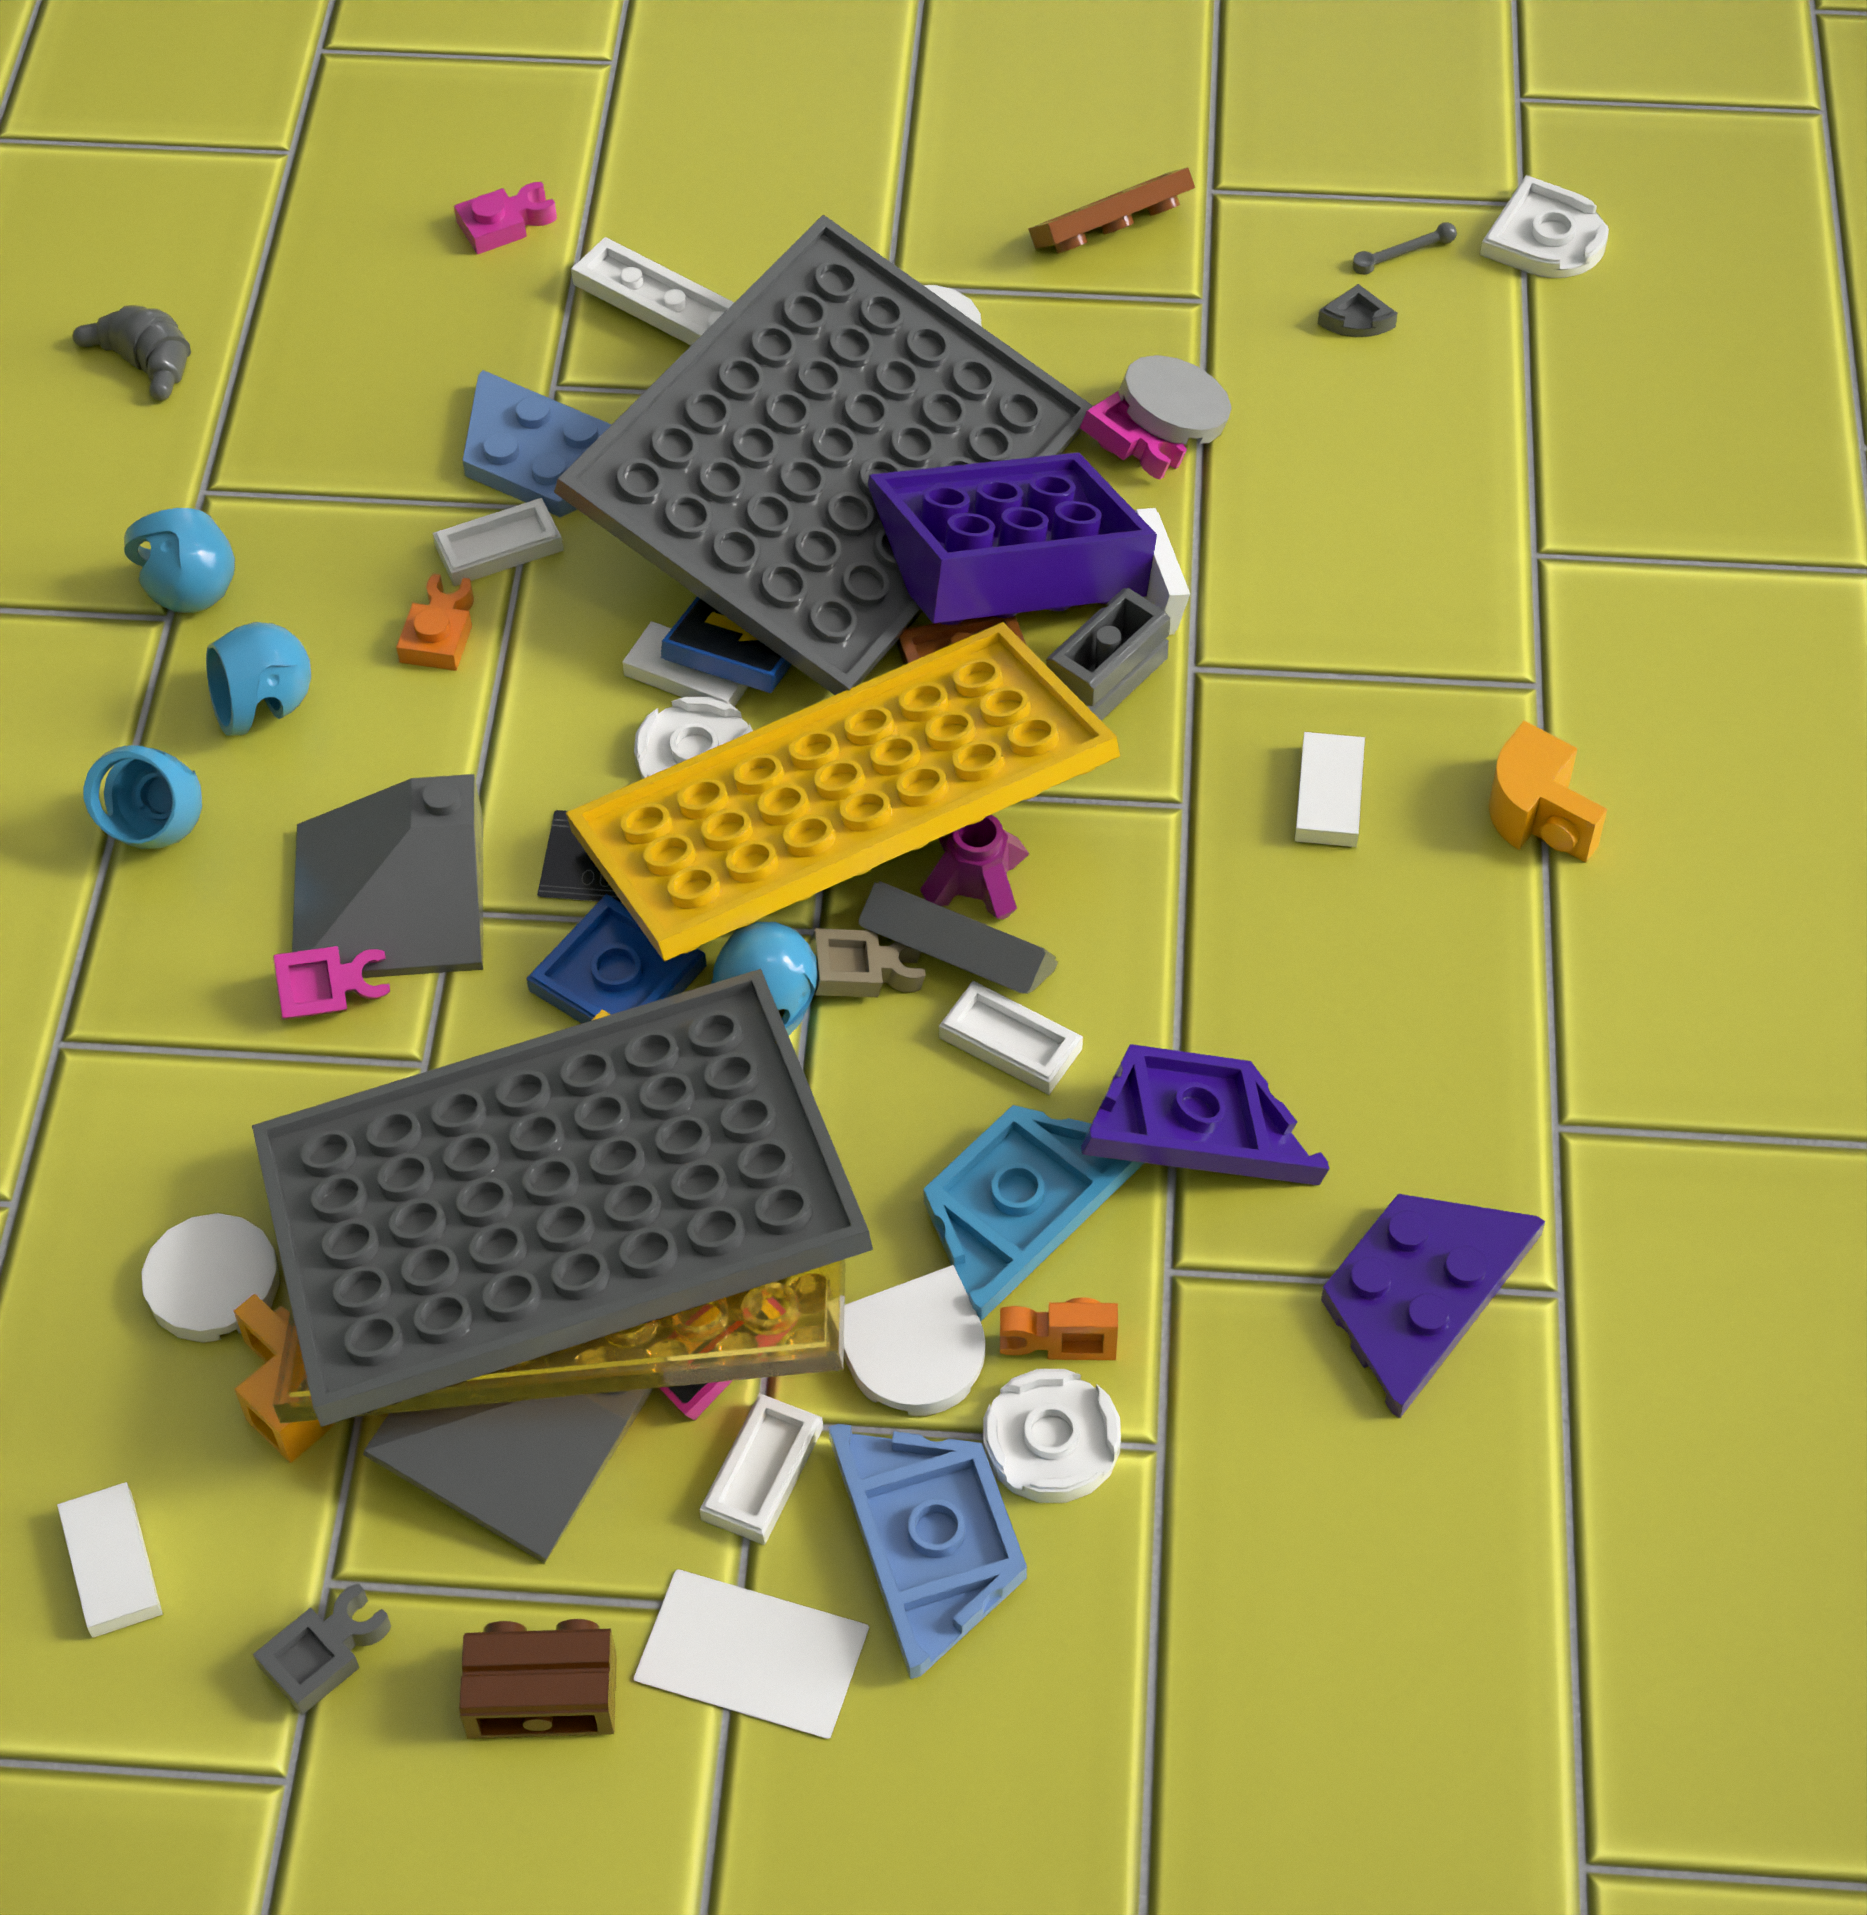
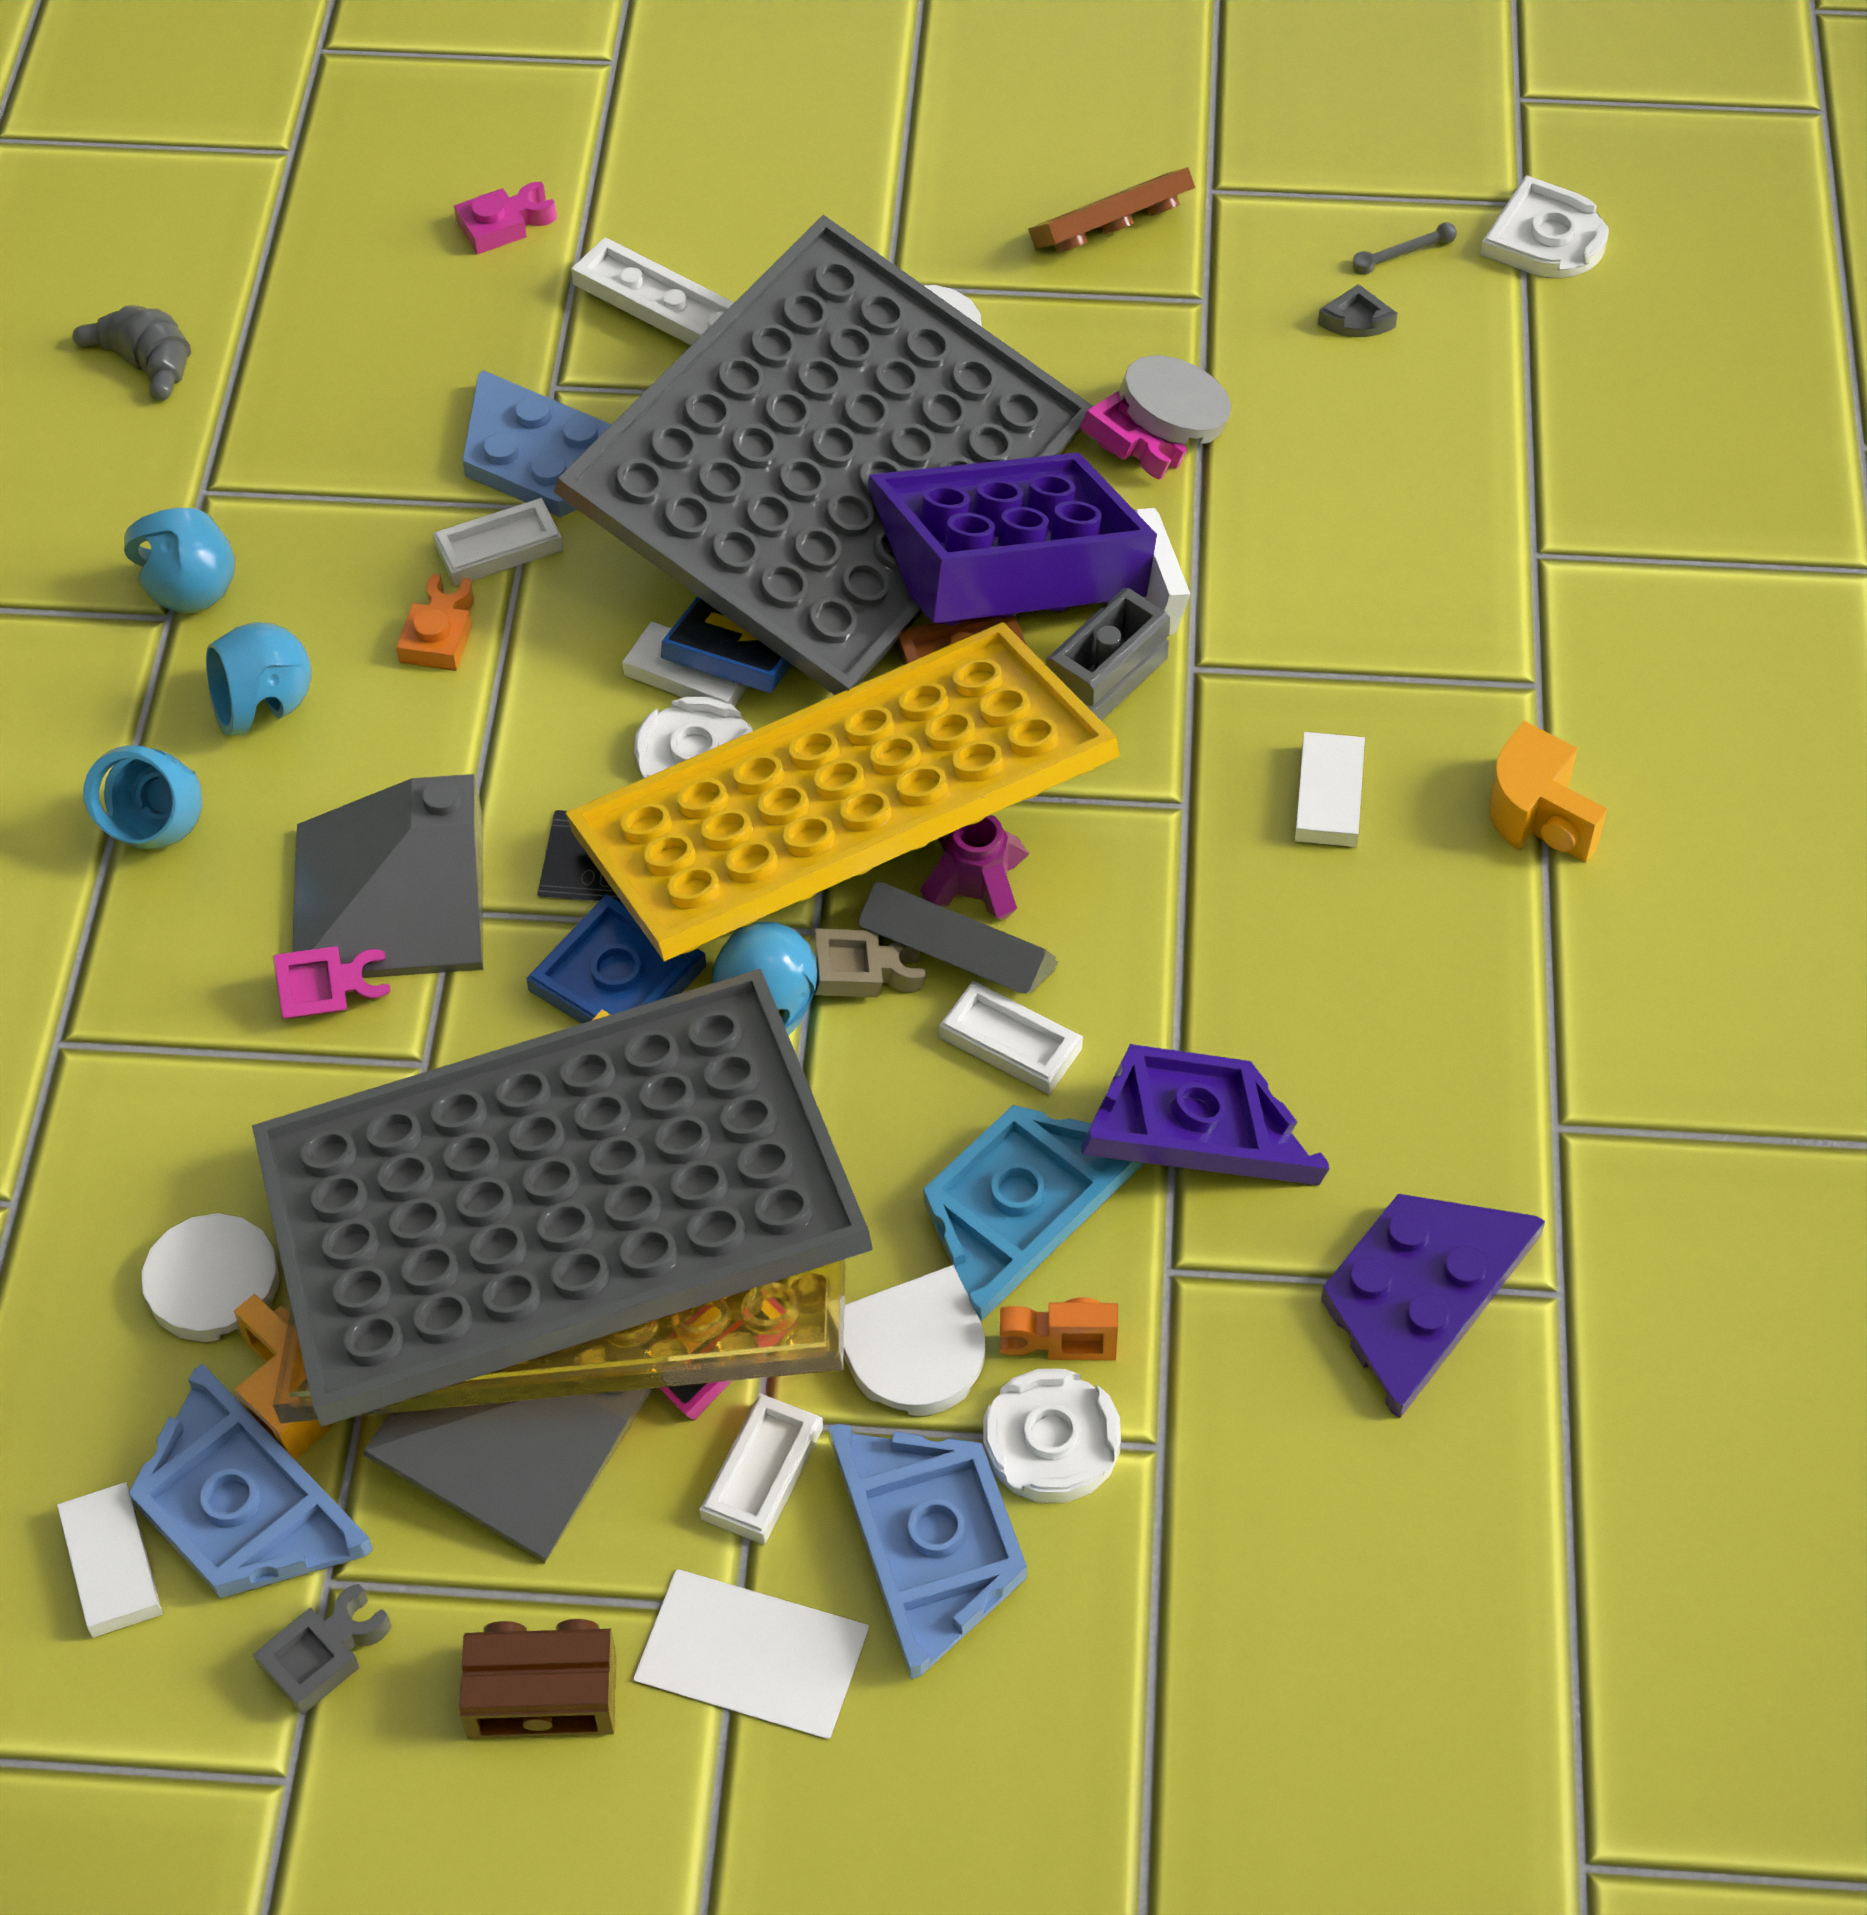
none -> medium blue wing [129,1363,373,1598]

